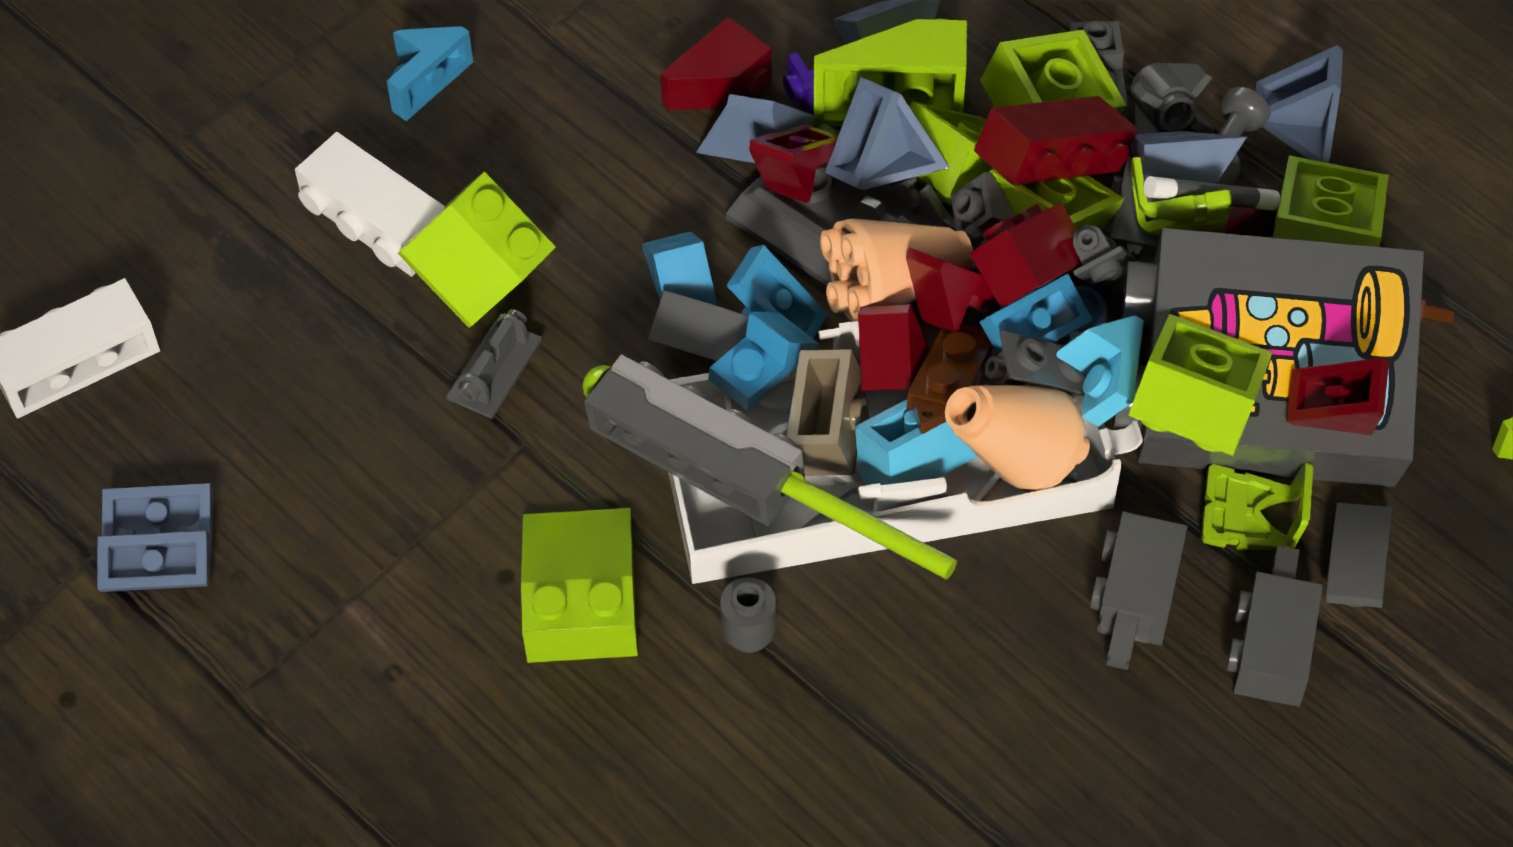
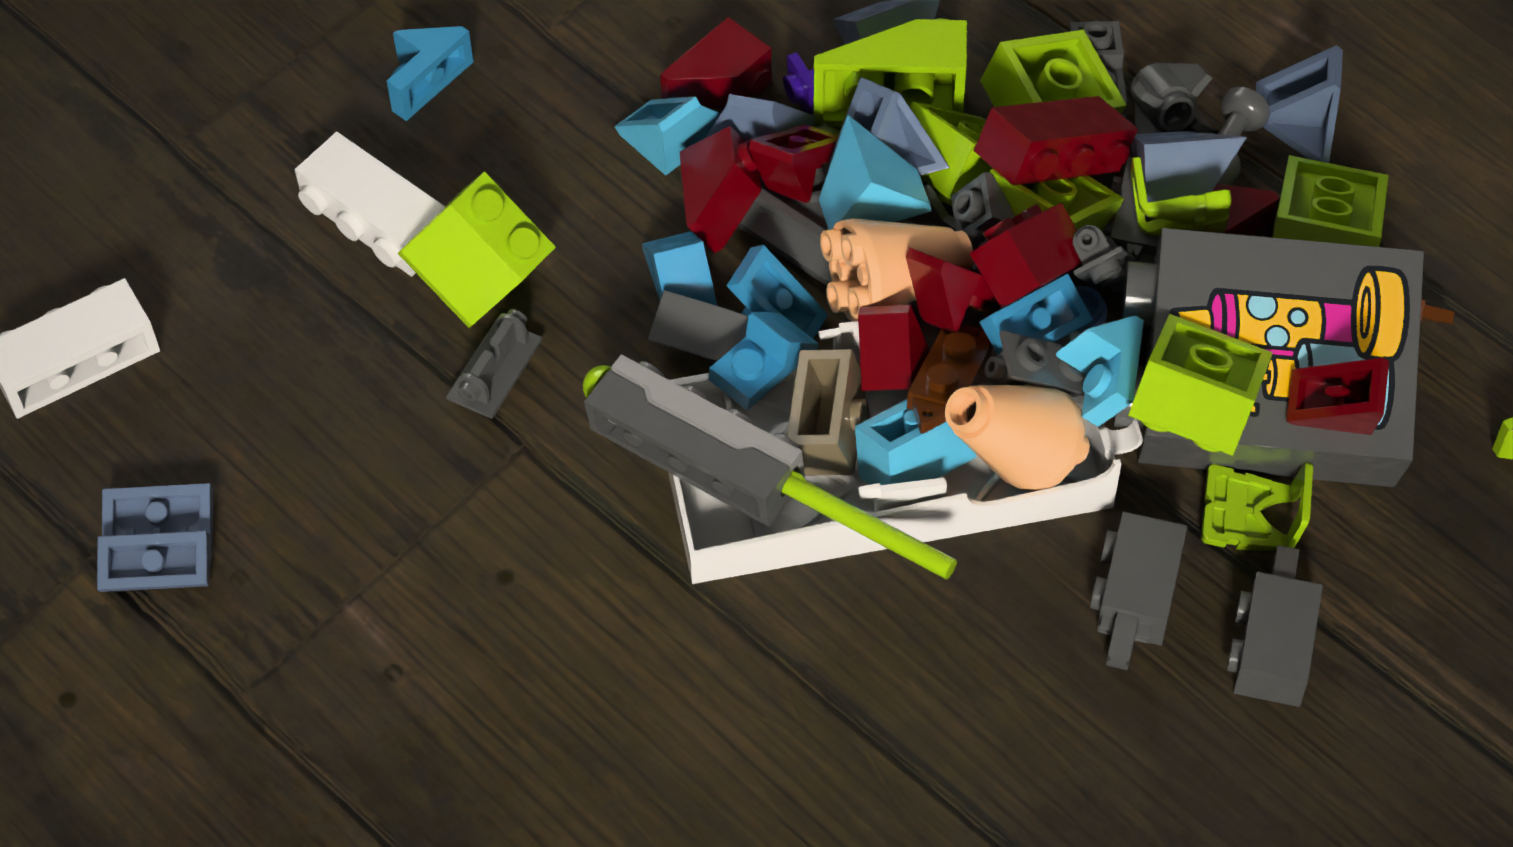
lime slope [521,508,638,663] -> none
dark grey brick [720,578,776,653] -> none
bar [1143,176,1280,211] -> none
dark grey slope [1326,503,1392,608] -> none
none -> medium azure slope [614,97,720,176]
none -> dark red slope [679,126,761,253]
none -> medium azure slope [819,114,932,230]

